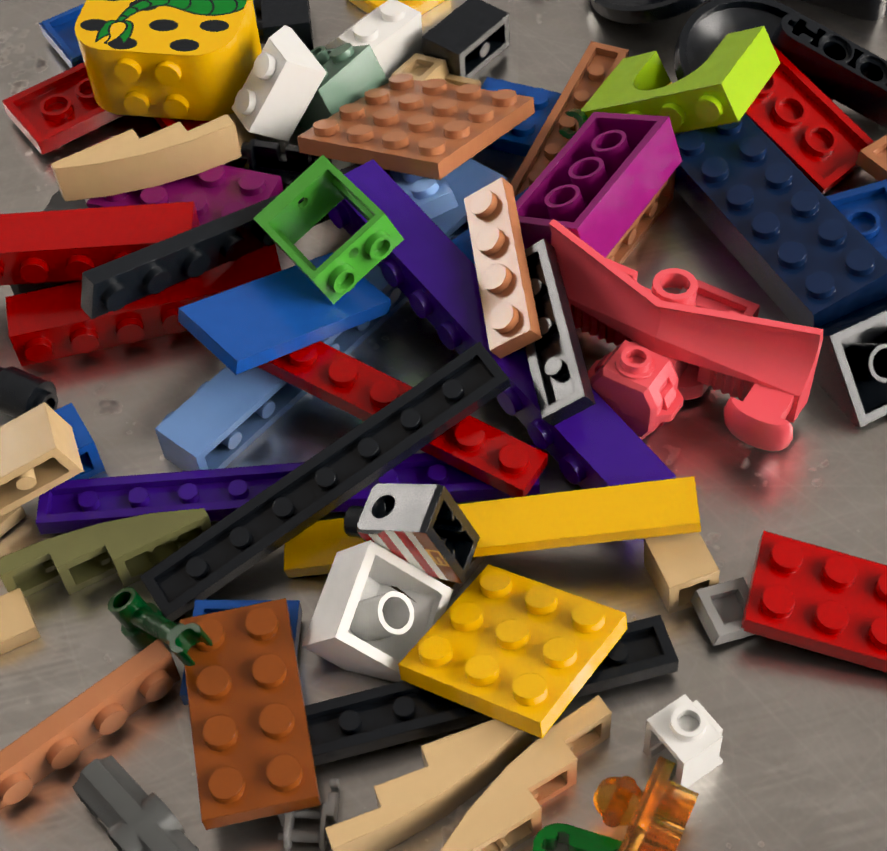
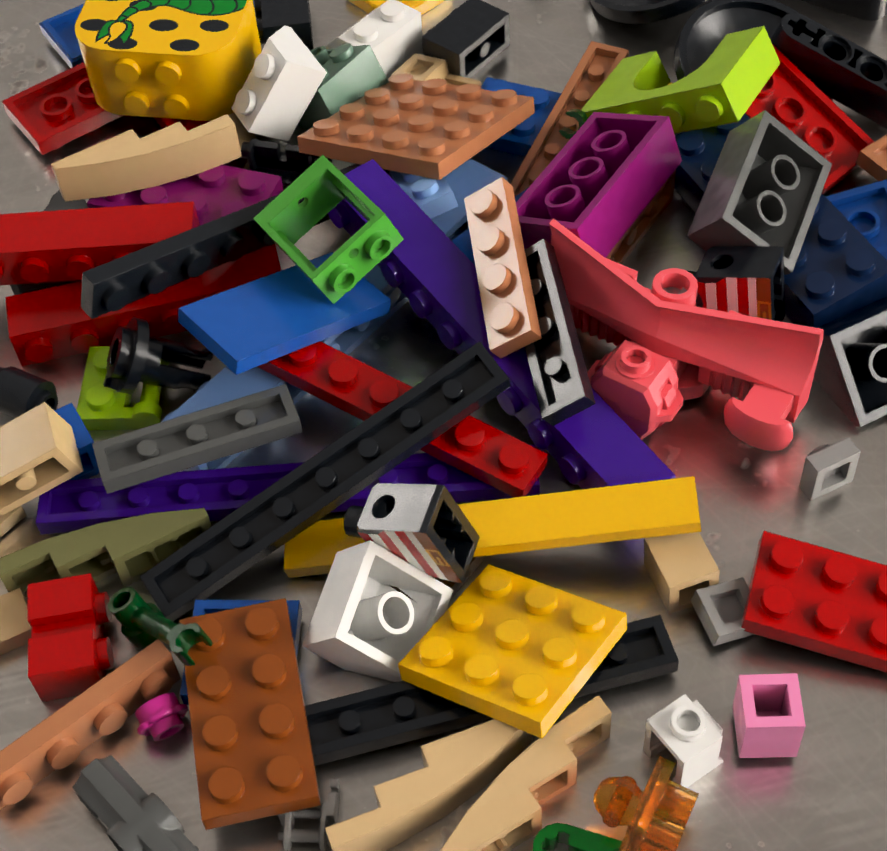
none -> red brick [27,573,114,702]
none -> lime plate [76,346,170,431]
none -> dark grey plate [92,384,303,494]
none -> black piece [103,317,214,394]
none -> dark pink plate [135,692,188,742]
none -> dark grey slope [686,110,832,275]
none -> torso [686,246,785,322]
none -> bright pink brick [732,673,806,758]
none -> light grey plate [799,437,861,501]

